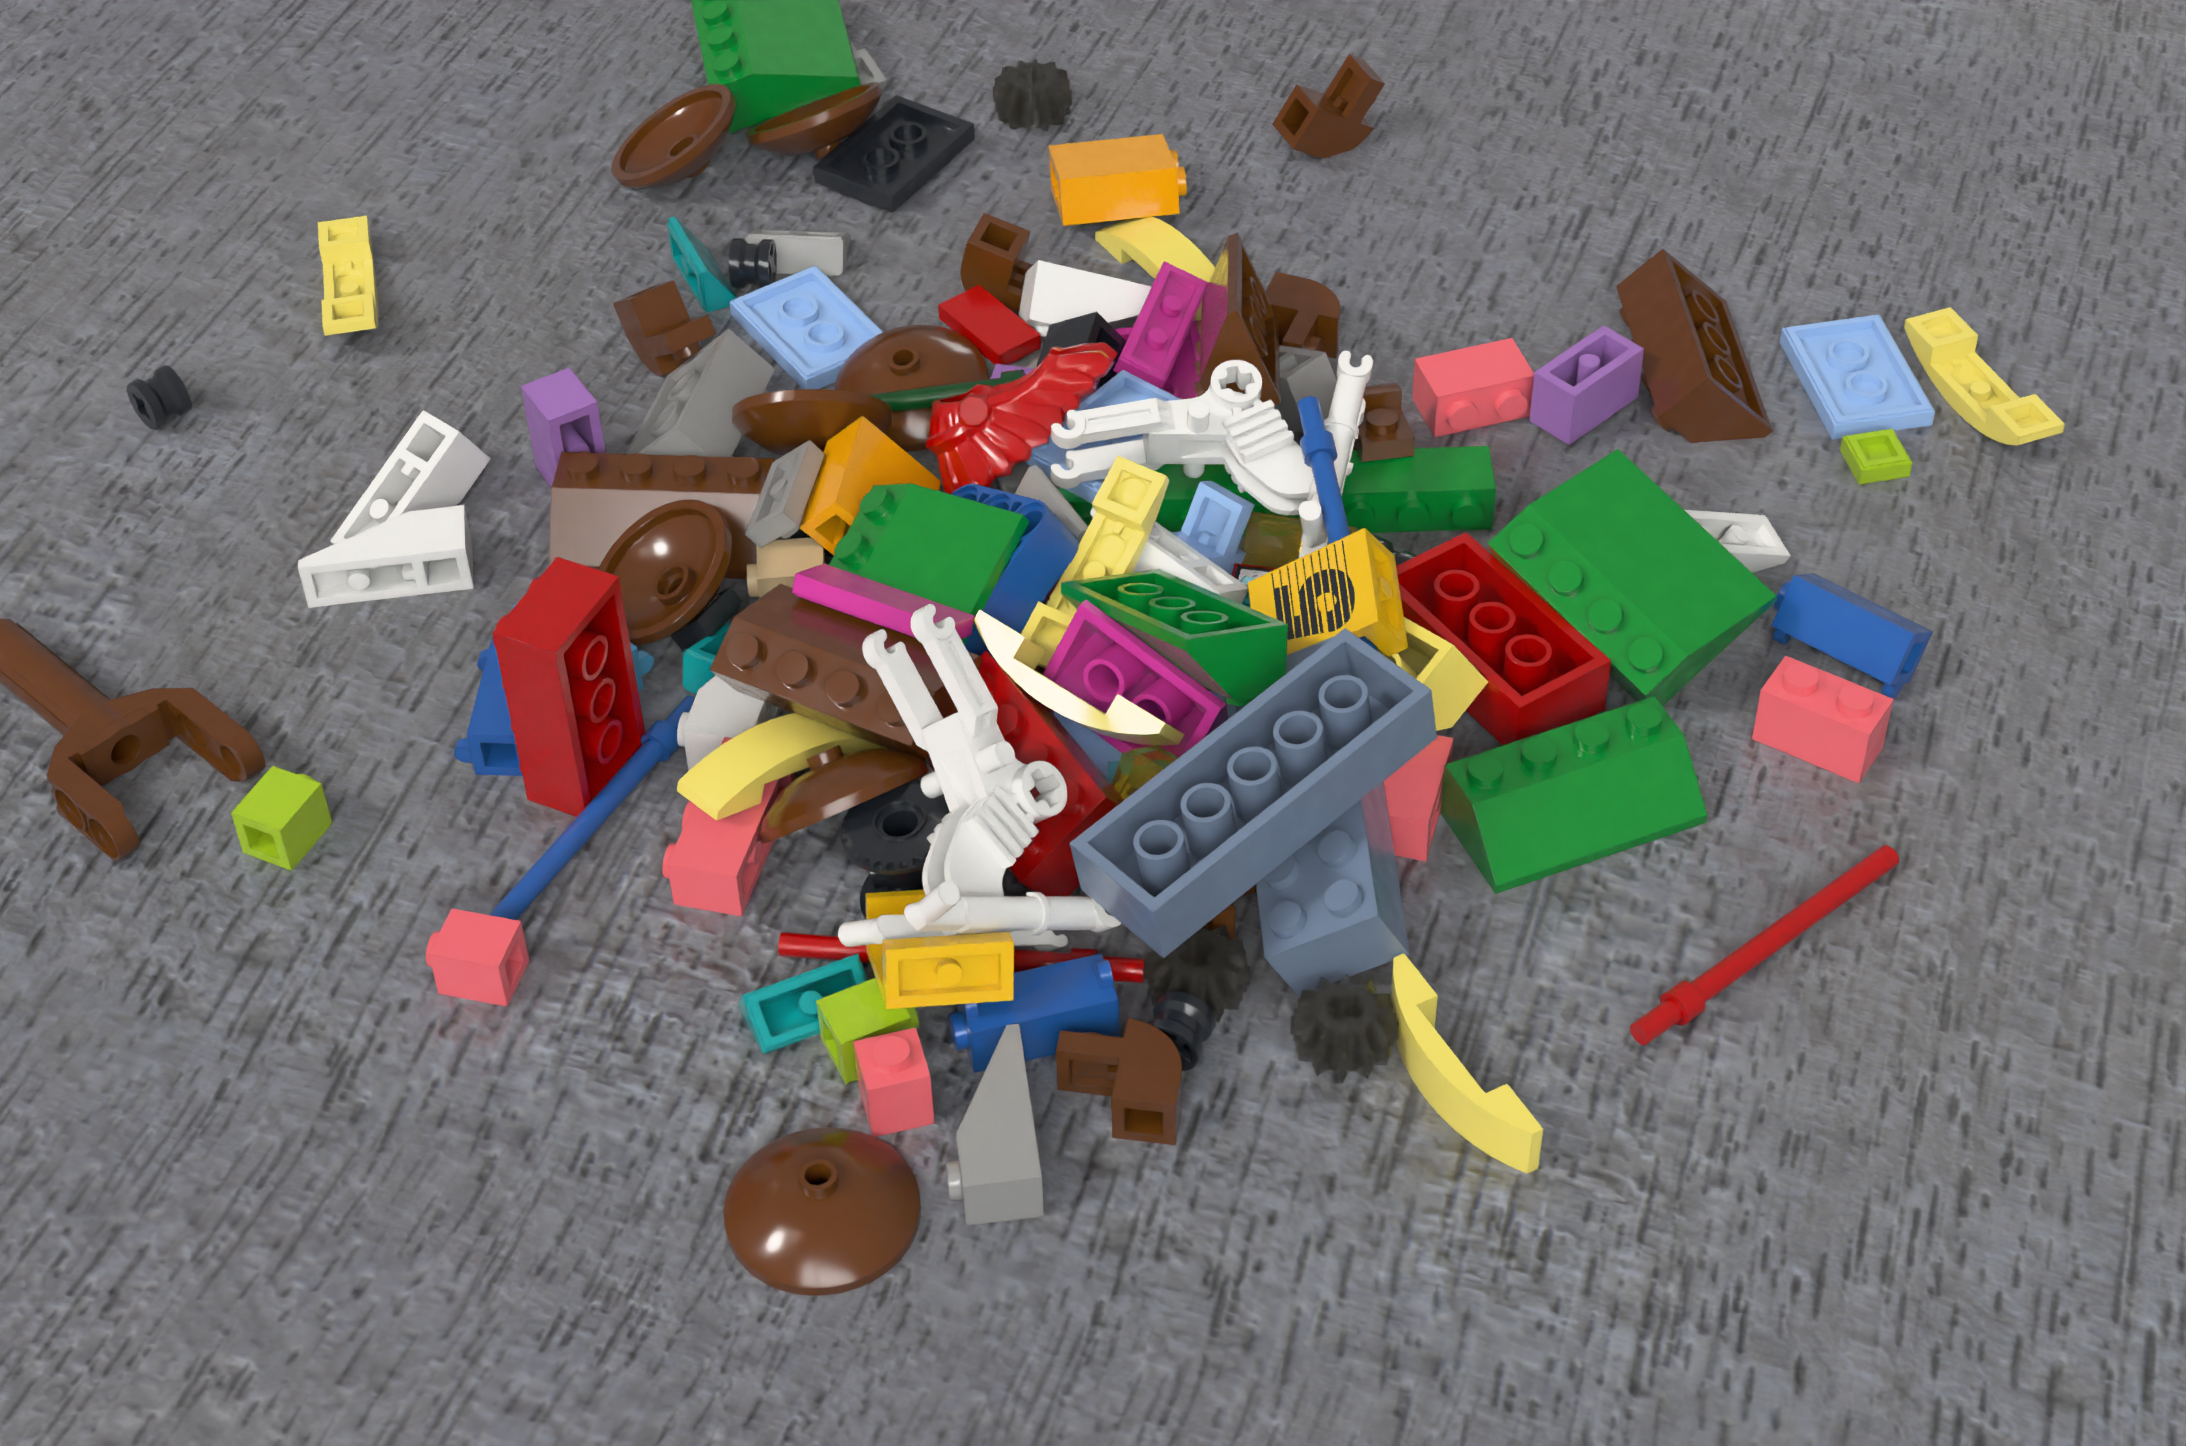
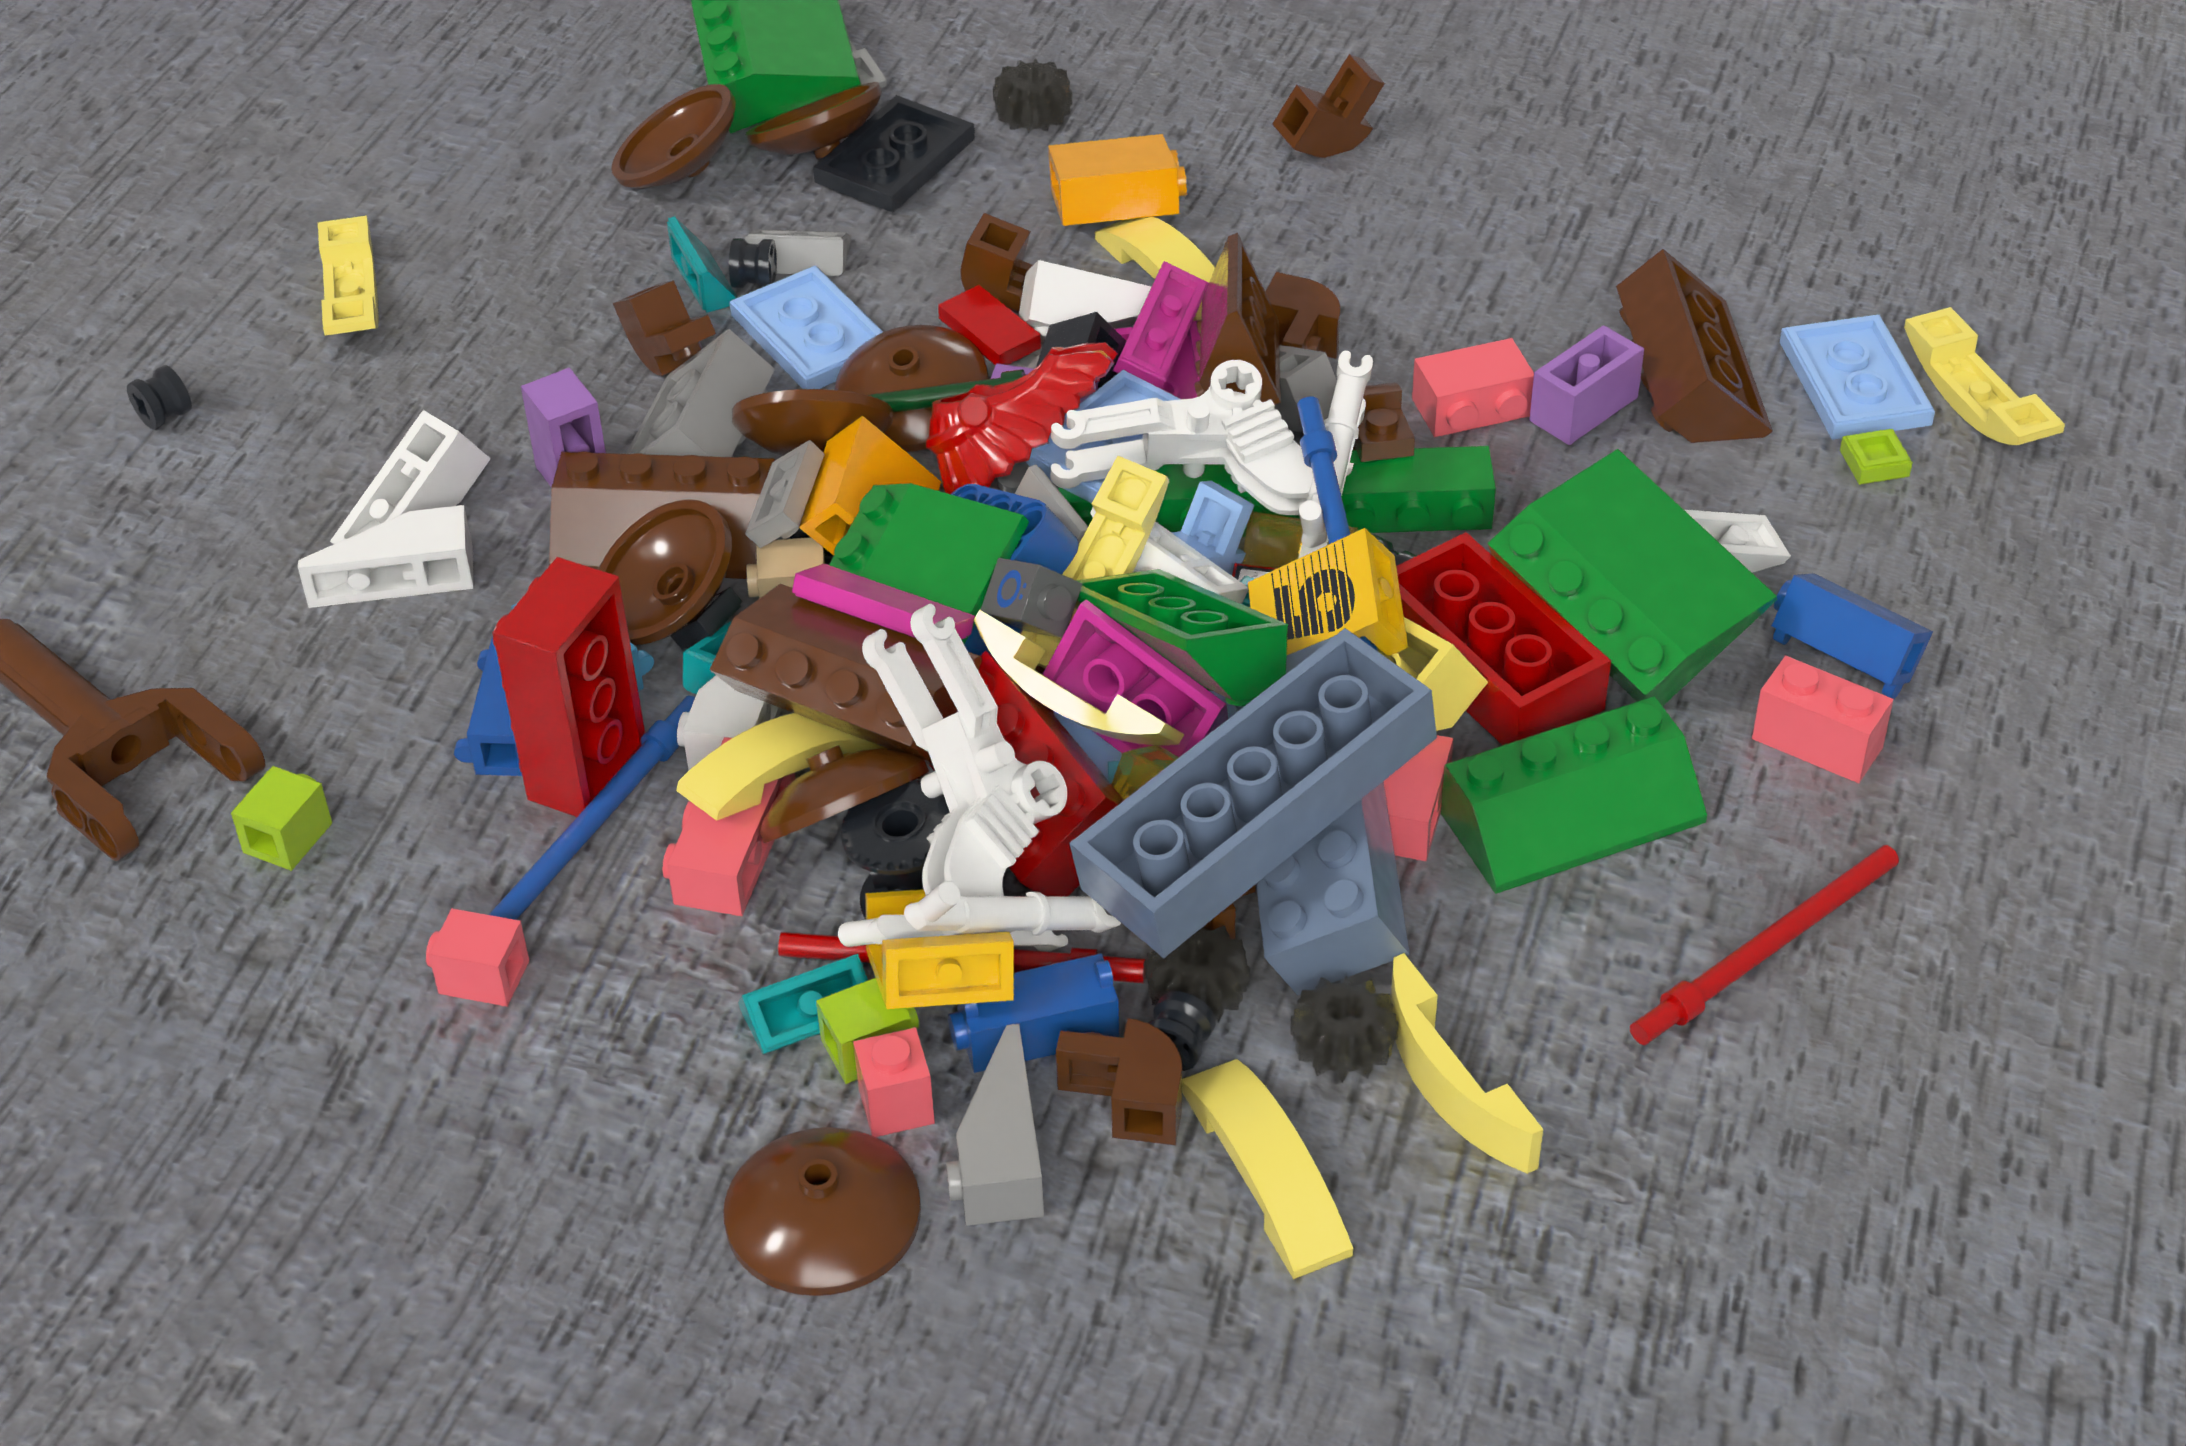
none -> dark grey brick [981,558,1083,638]
none -> light yellow slope [1182,1059,1353,1279]

